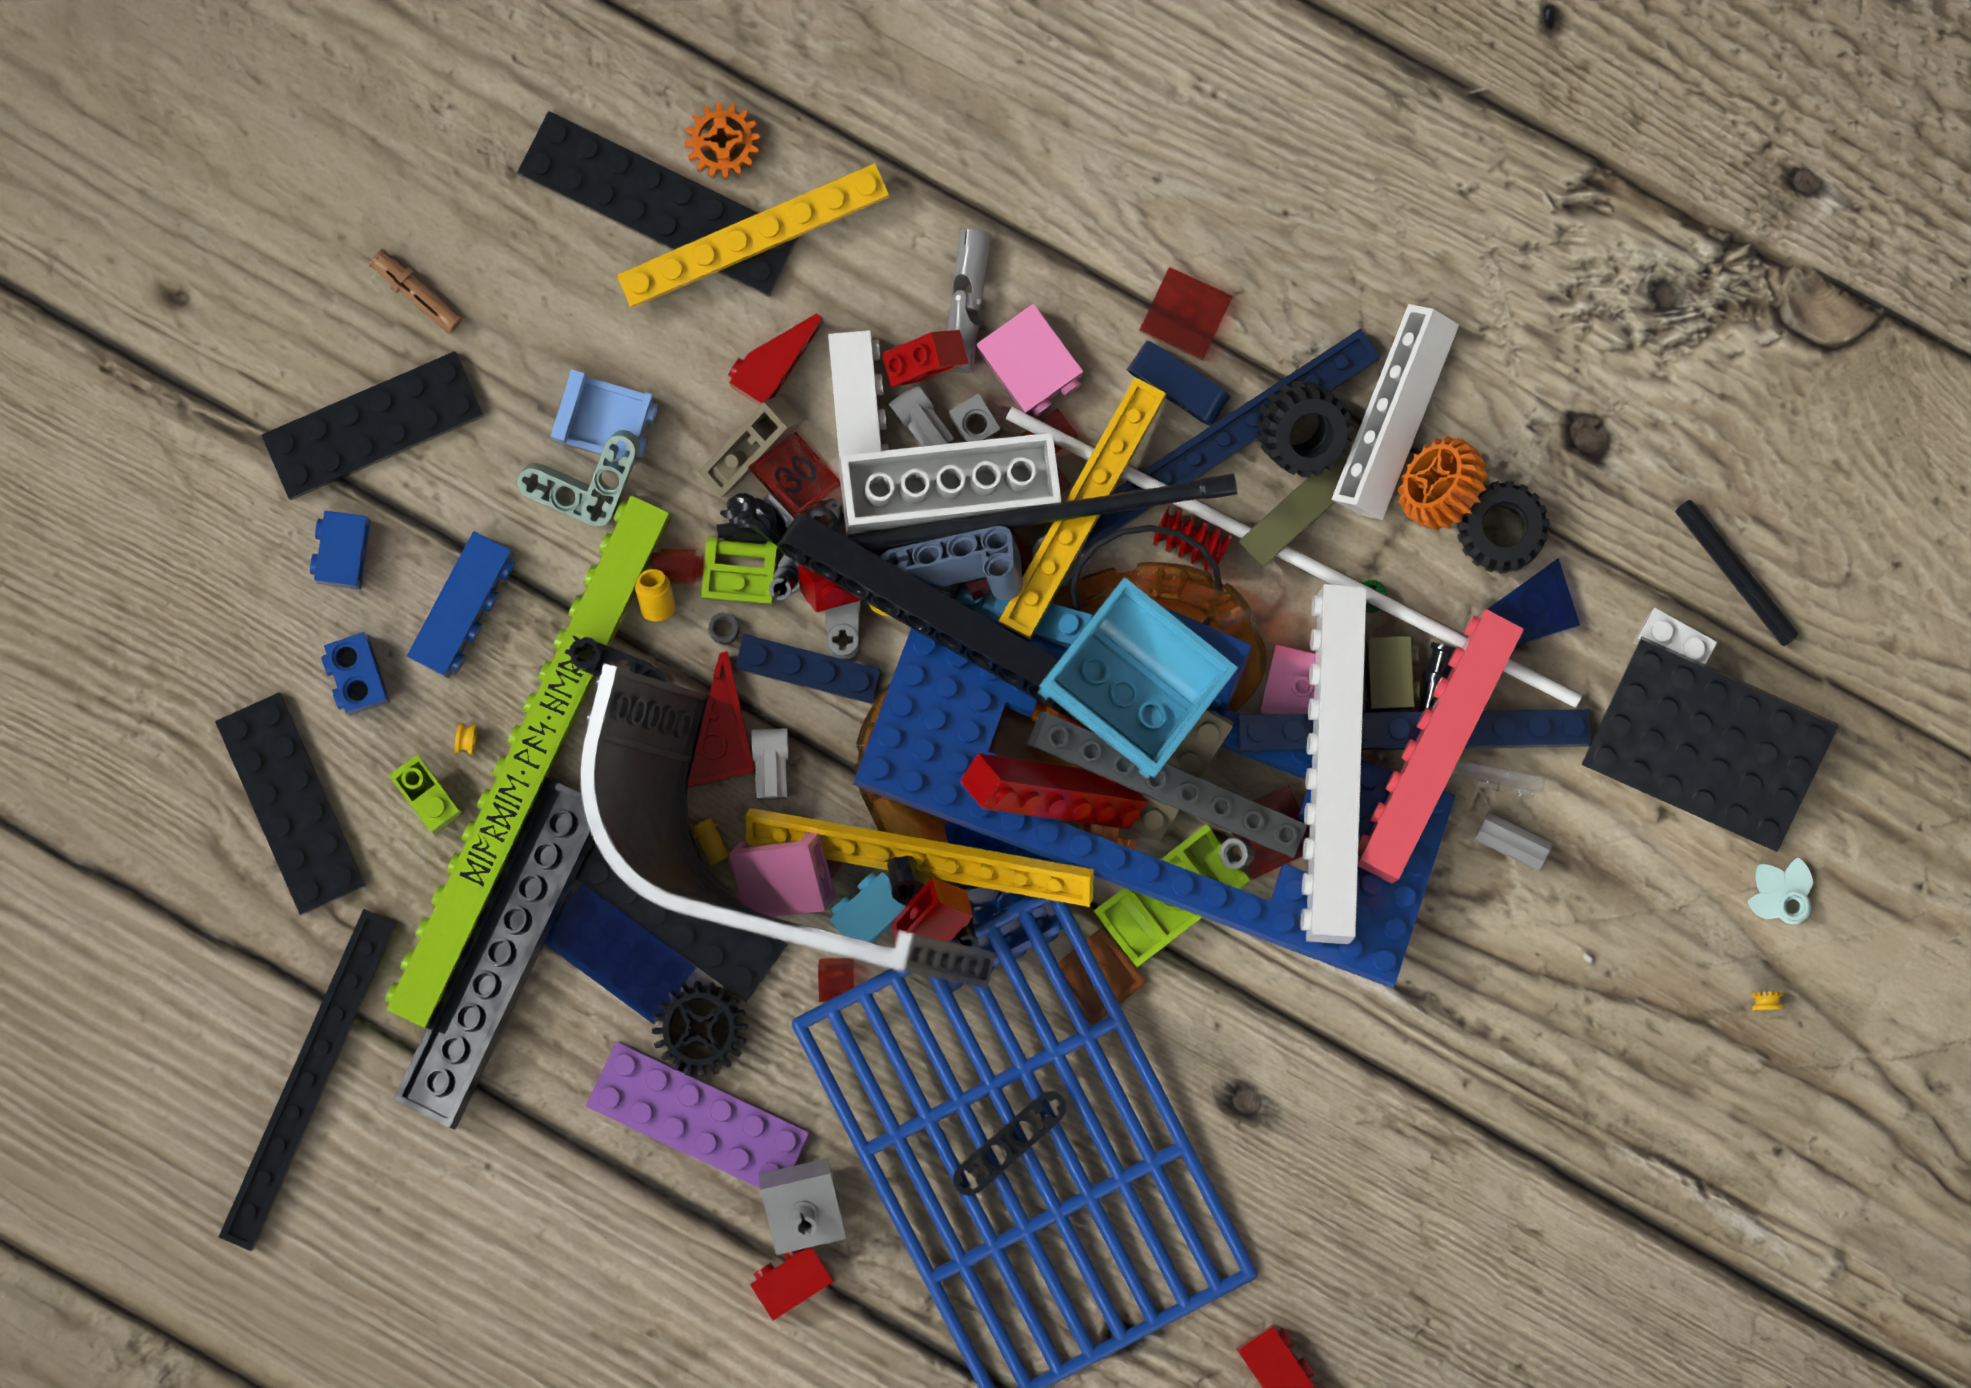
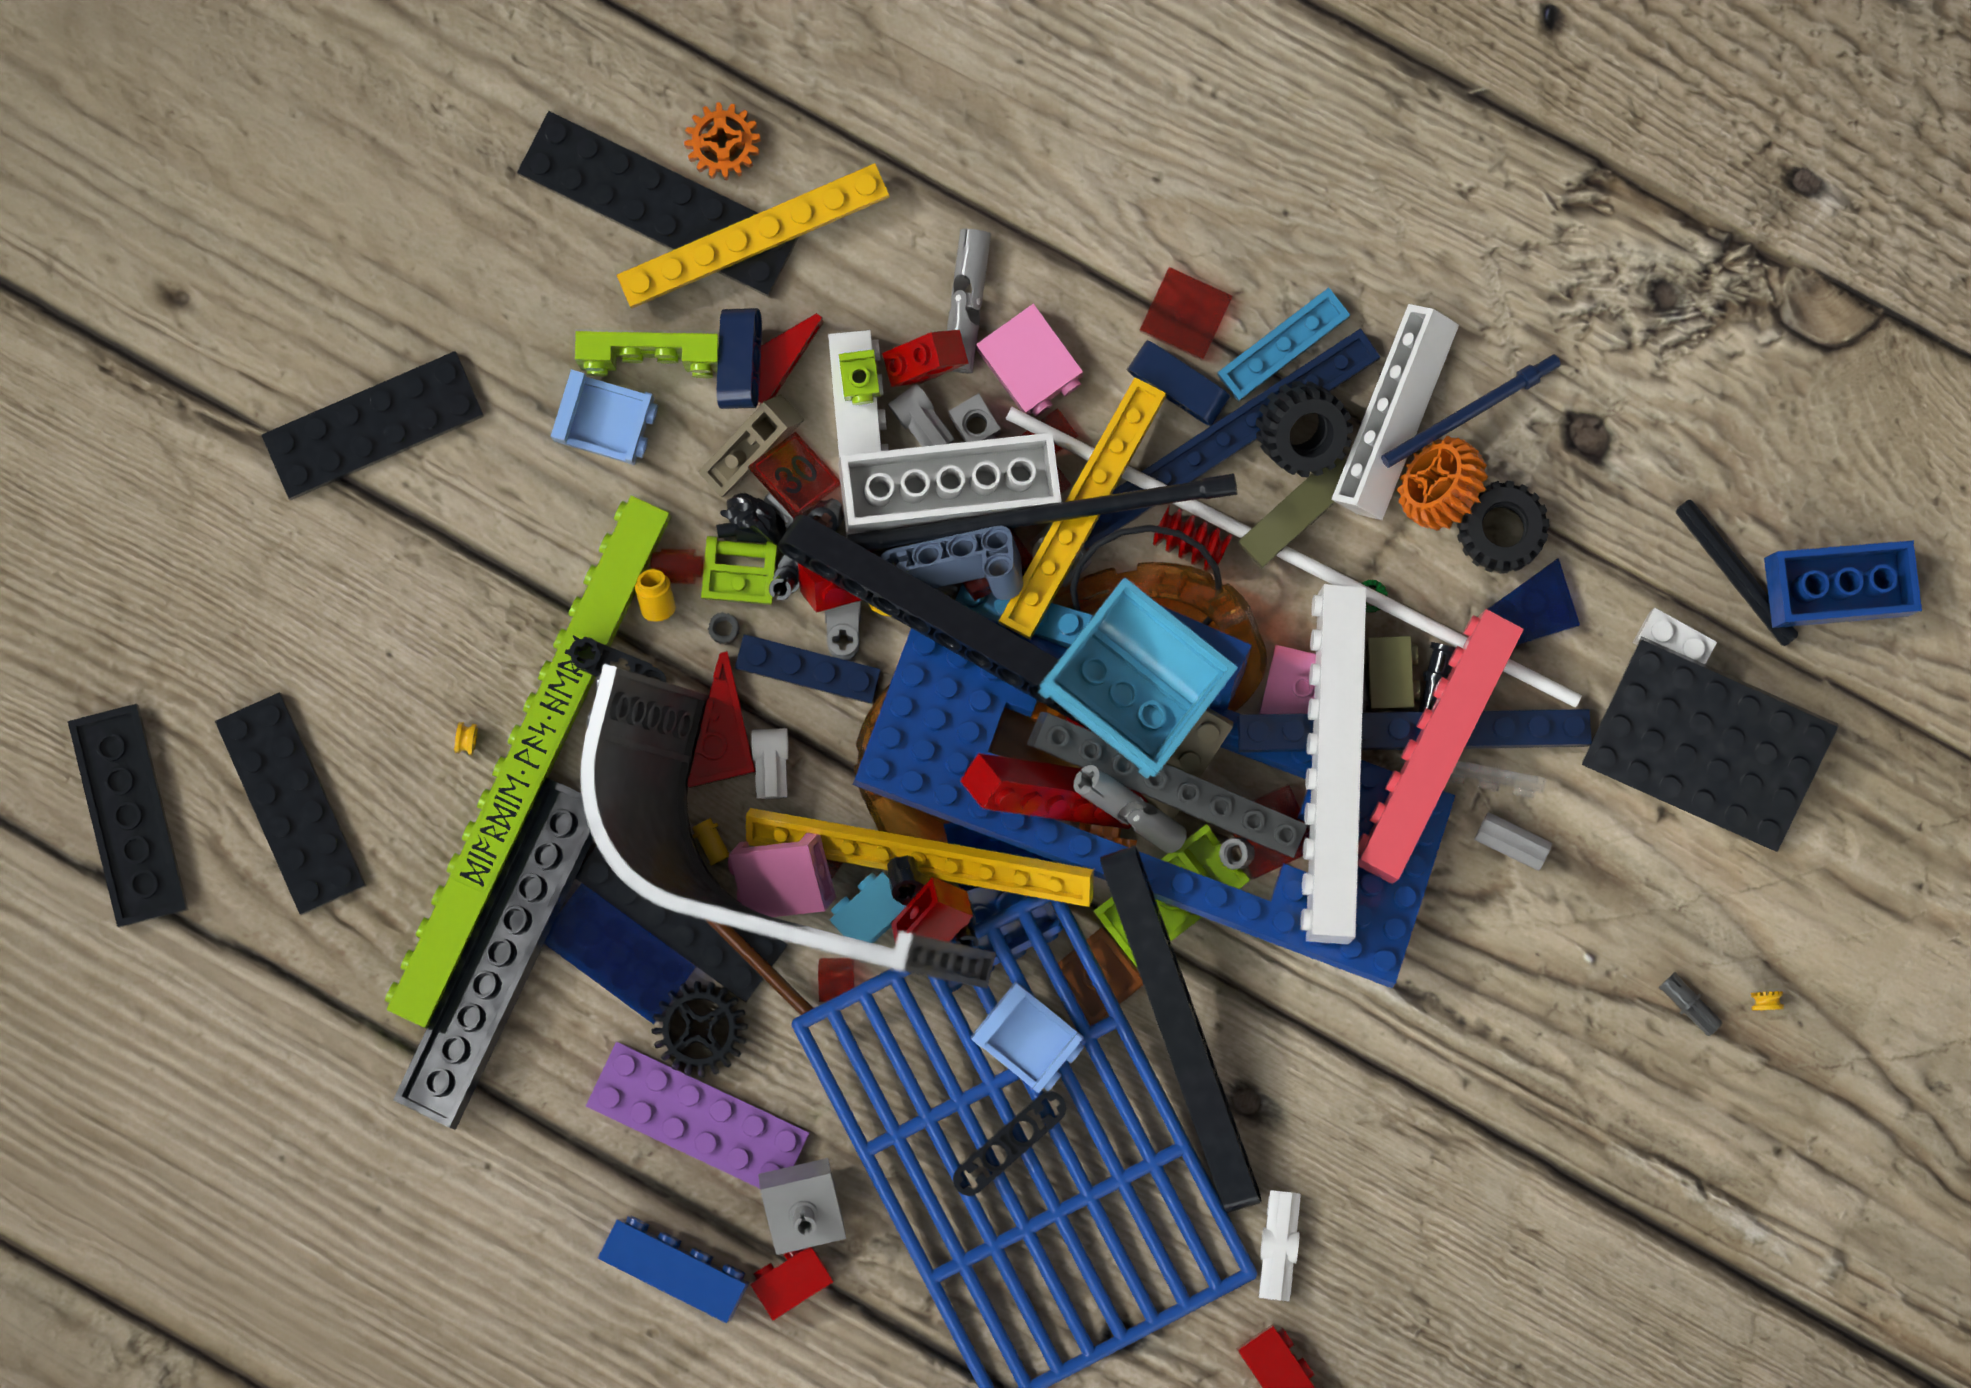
black plate [218,909,398,1252] -> none
blue brick [310,510,371,590] -> none
blue brick [321,632,390,716] -> none
medium nougat pin [369,249,463,334] -> none
lime slope [389,754,464,835] -> none
blue brick [407,531,516,678] -> none
sand green beam [517,430,640,527] -> none
light aqua plate [1747,858,1813,925] -> none
none -> black plate [67,704,188,928]
none -> lime piece [575,331,719,378]
none -> blue brick [597,1216,750,1323]
none -> reddish brown bar [704,919,813,1015]
none -> dark blue beam [716,308,762,409]
none -> lime brick [839,349,880,405]
none -> light blue panel [970,981,1084,1094]
none -> light grey piece [1074,765,1187,853]
none -> black beam [1100,846,1262,1213]
none -> dark azure plate [1217,288,1350,402]
none -> white piece [1259,1190,1301,1301]
none -> dark blue bar [1381,354,1561,468]
none -> dark grey axle [1659,972,1722,1036]
none -> blue brick [1764,540,1922,628]

